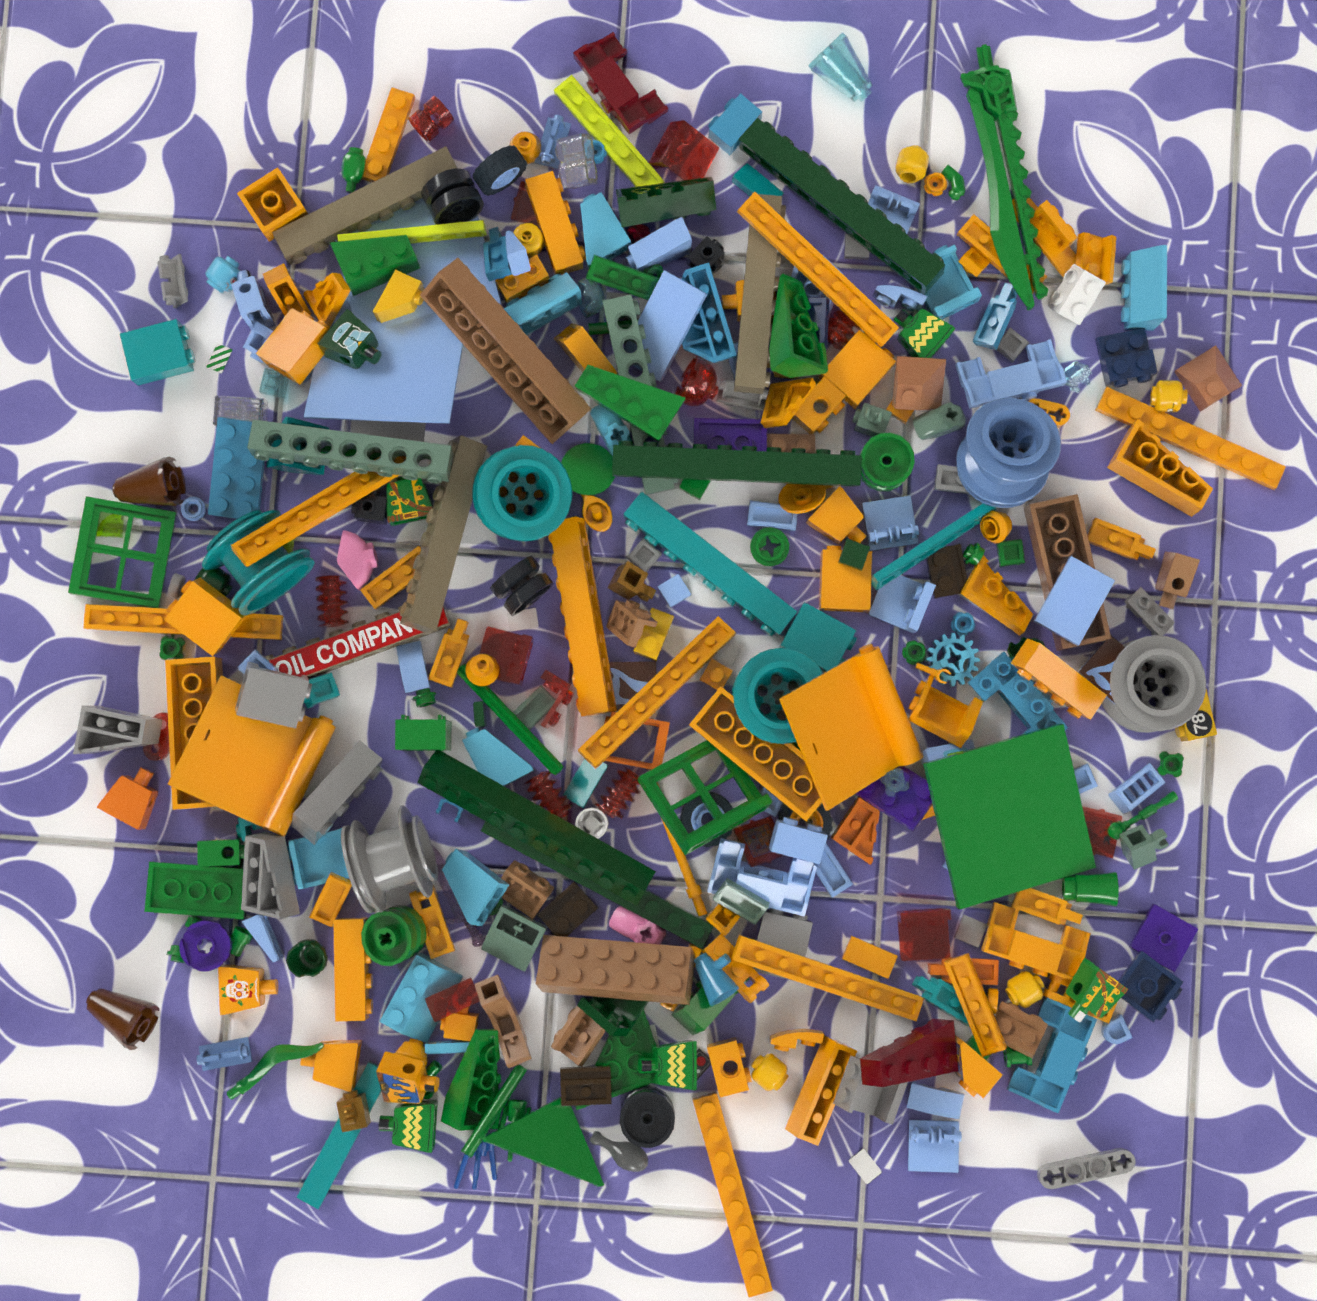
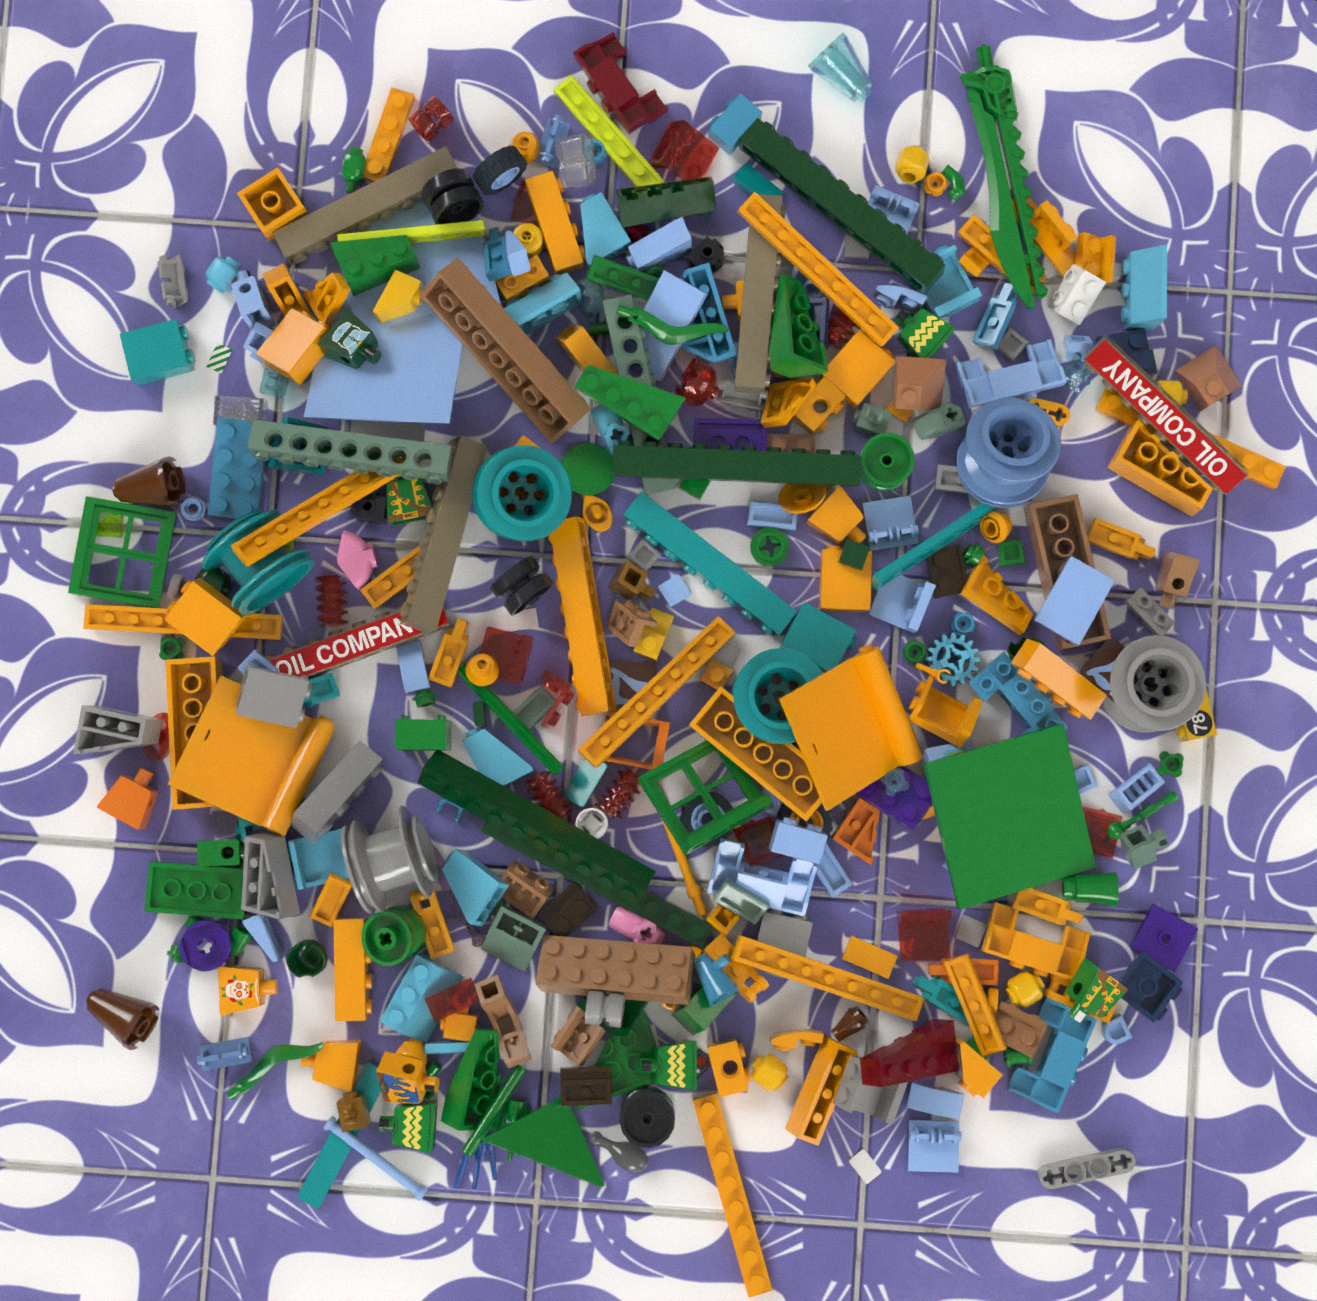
none -> light blue bar [323,1116,428,1201]
none -> light grey wheel [585,990,625,1028]
none -> green piece [616,305,728,345]
none -> reddish brown cone [831,1006,869,1042]
none -> light blue tile [1063,335,1093,362]
none -> brick [1083,334,1248,495]

